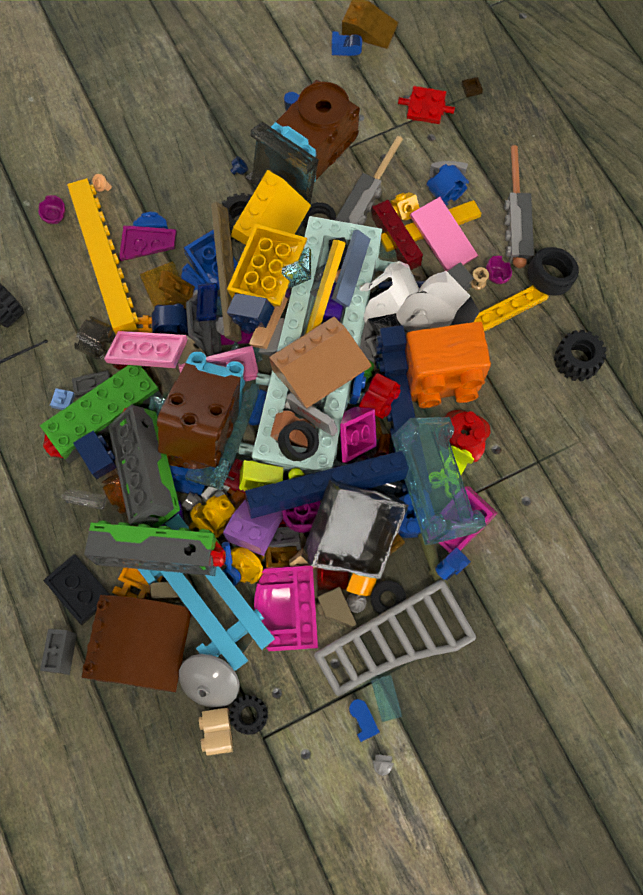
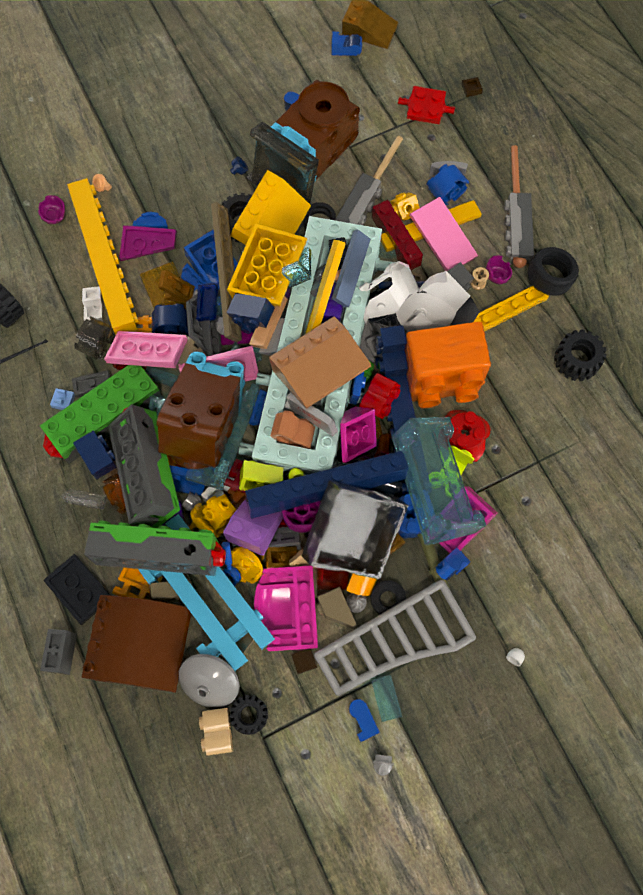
black tyre [278,421,319,461] -> none
none -> white slope [82,287,104,325]
none -> clear light blue tile [145,366,179,387]
none -> dark brown tile [291,649,317,675]
none -> white hinge [506,648,525,666]

